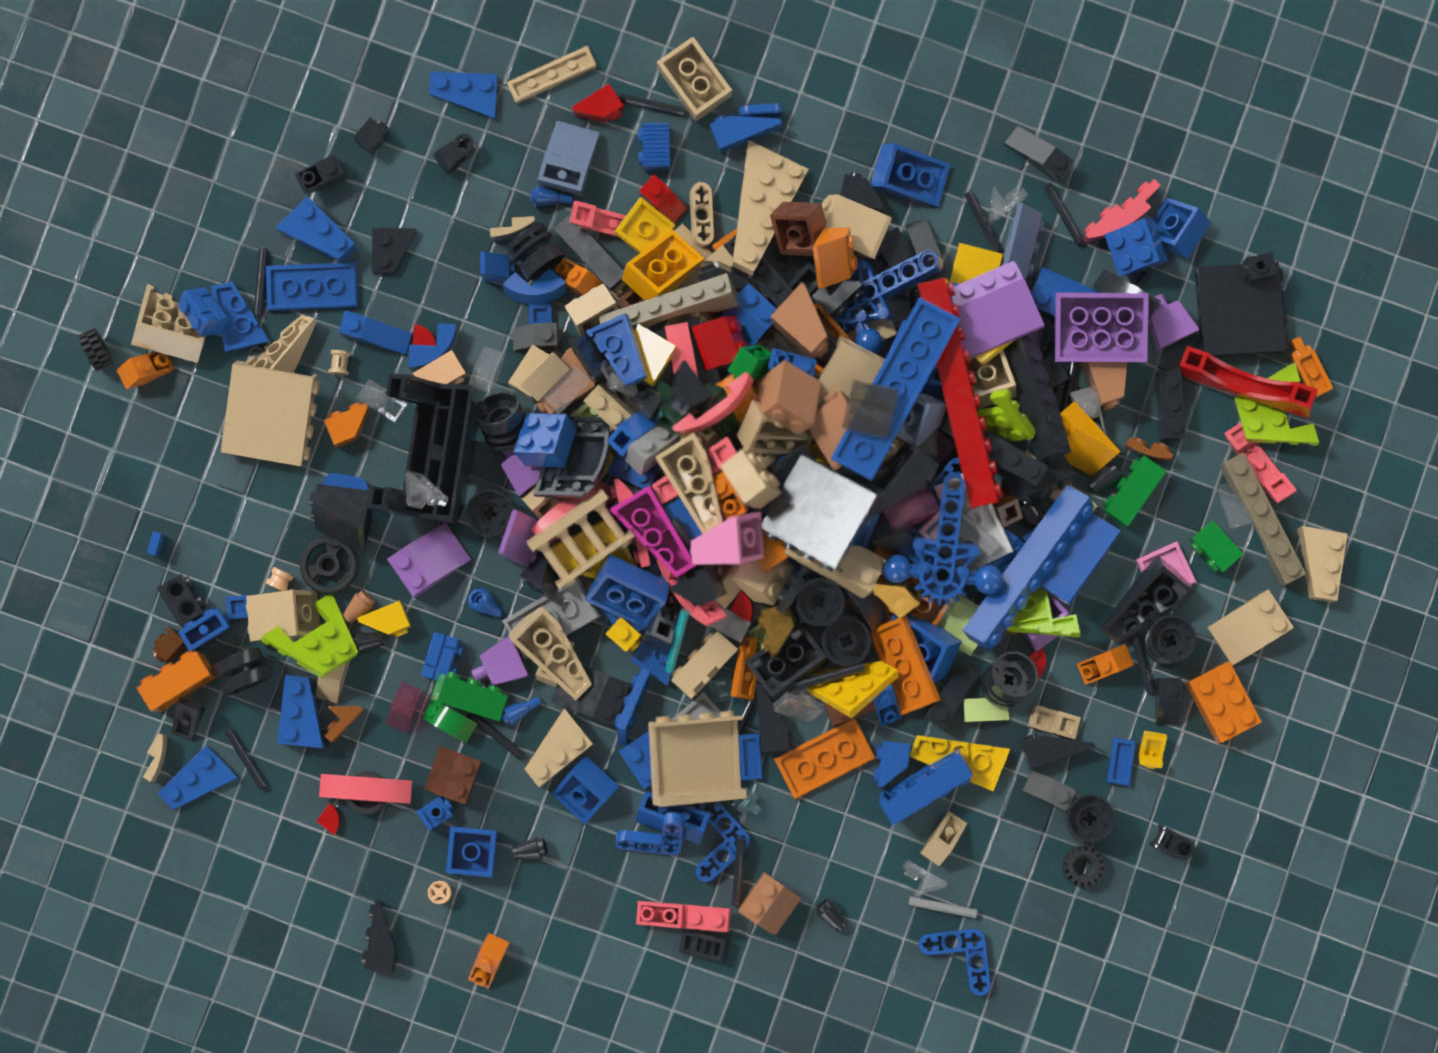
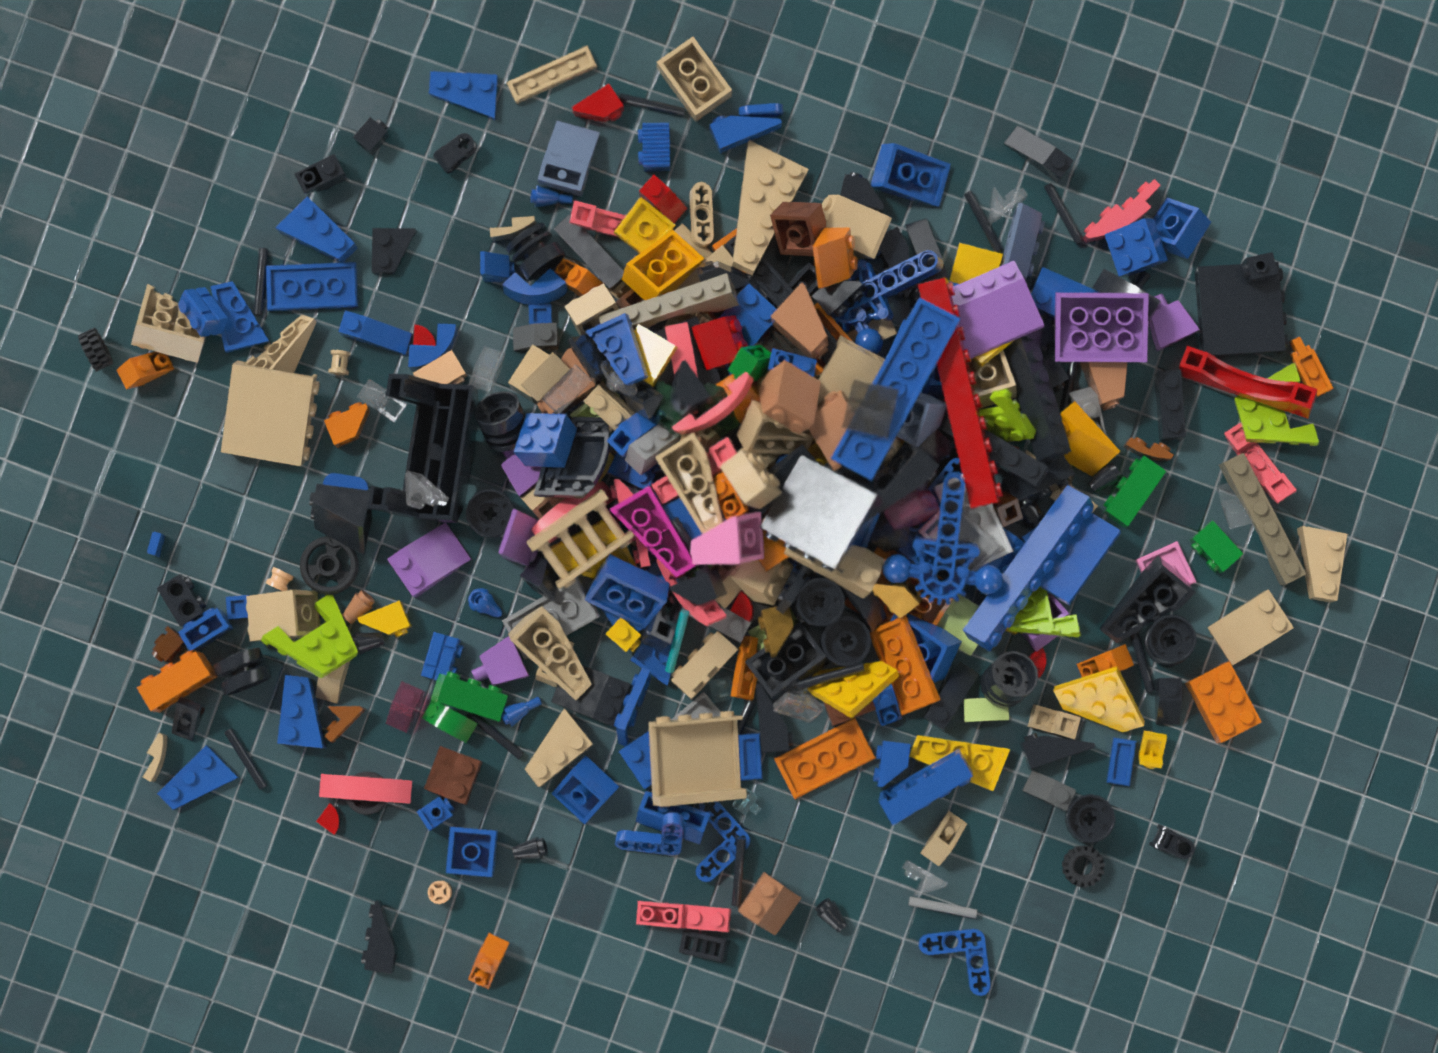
none -> yellow plate [1054,667,1145,732]

